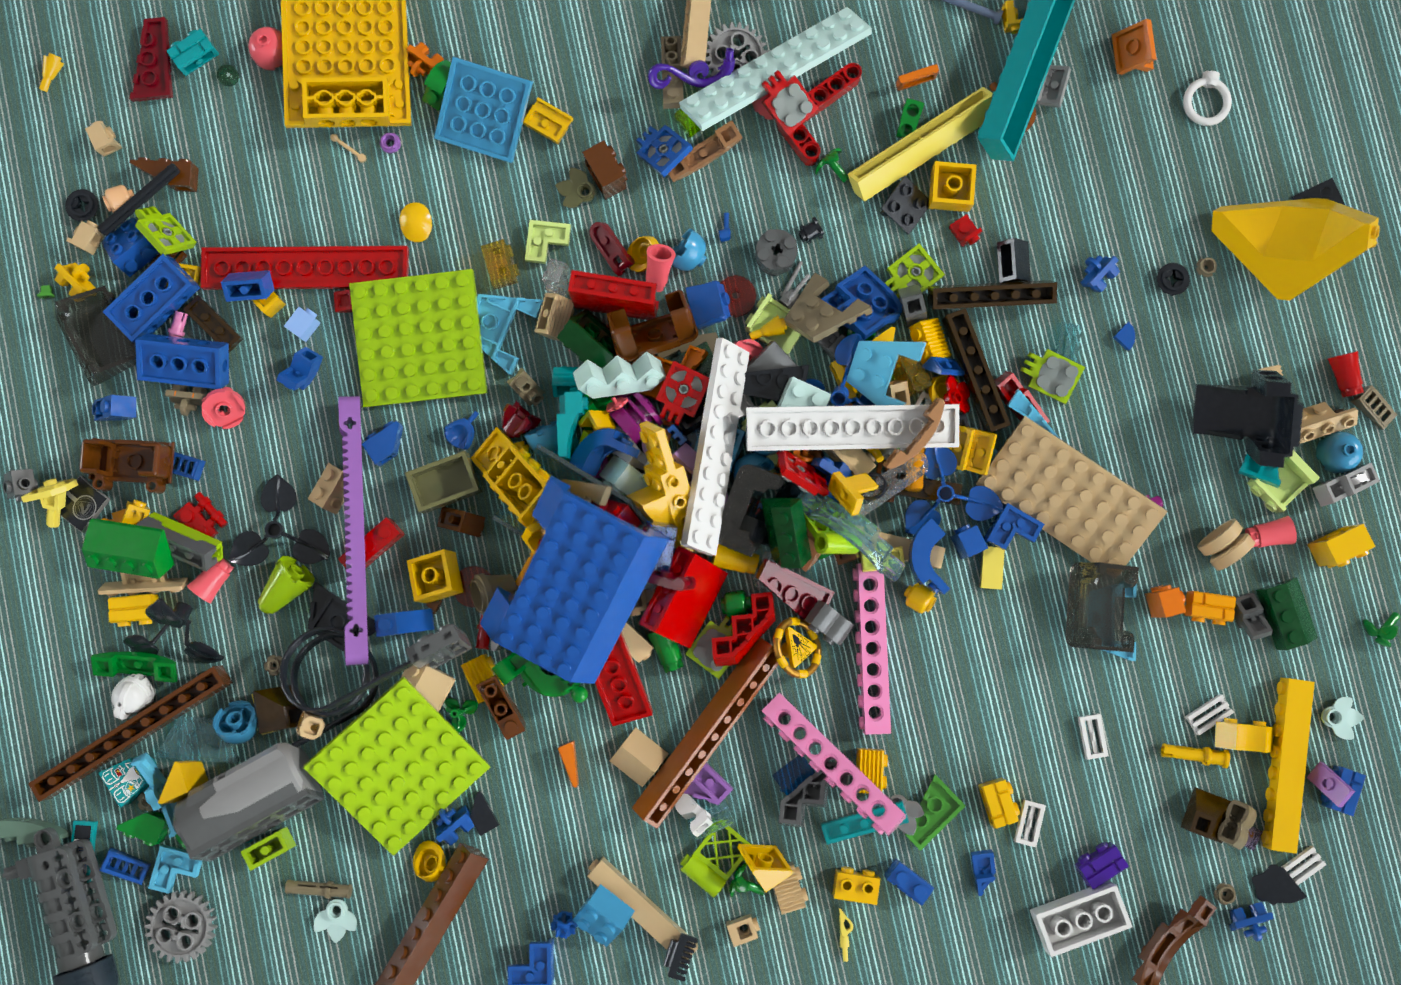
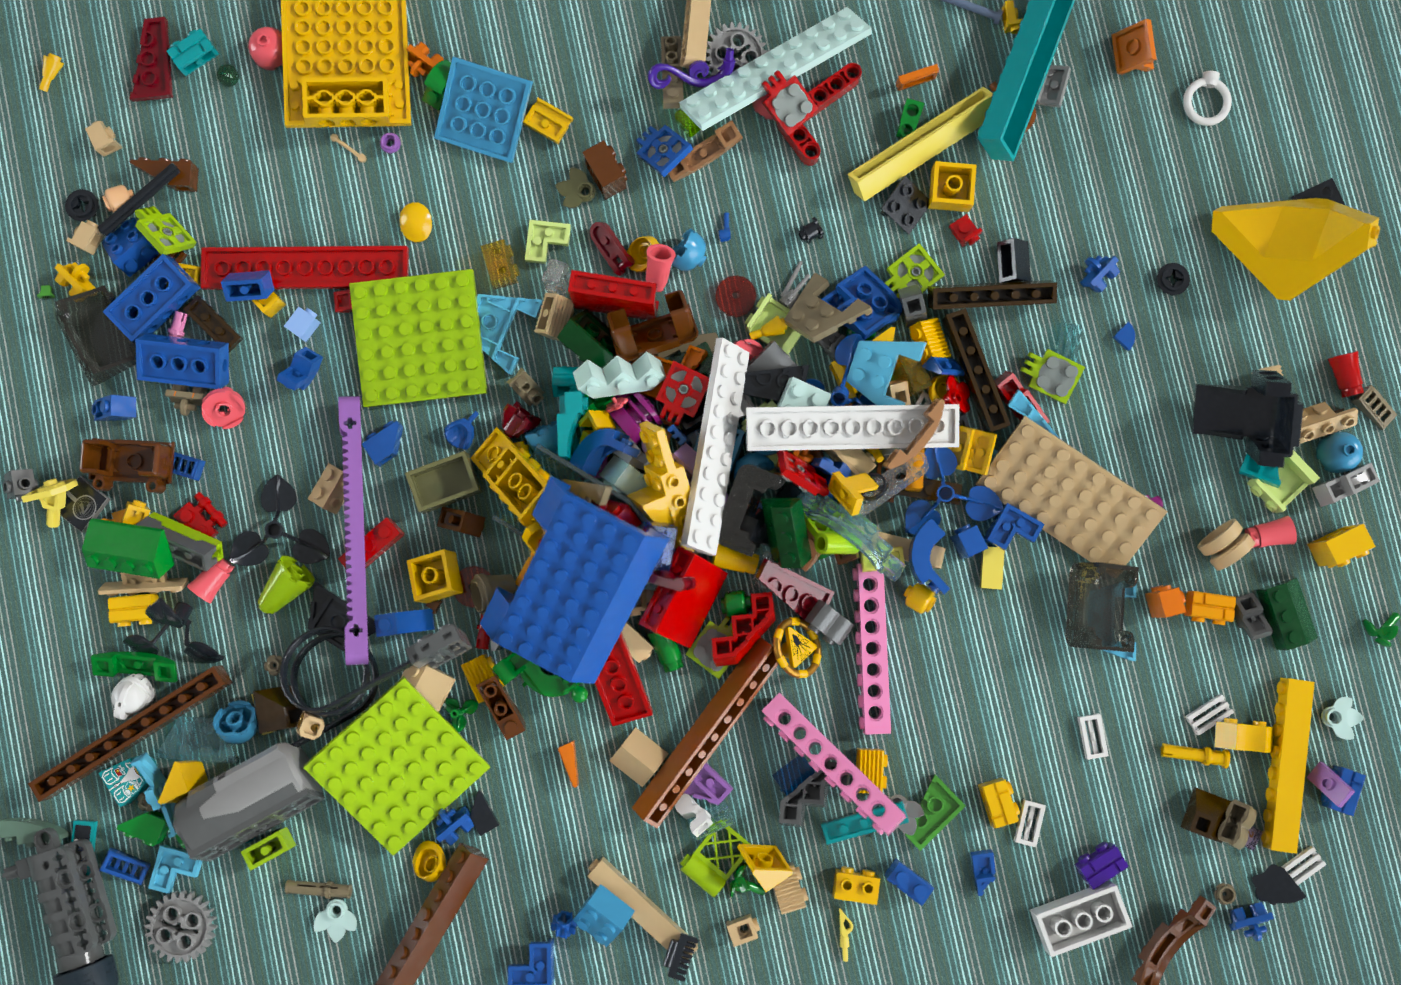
blue torso [685,280,731,330] -> none
dark grey brick [755,229,798,276] -> none
green plant [815,148,849,183] -> none
dark tan plate [1196,257,1217,277] -> none

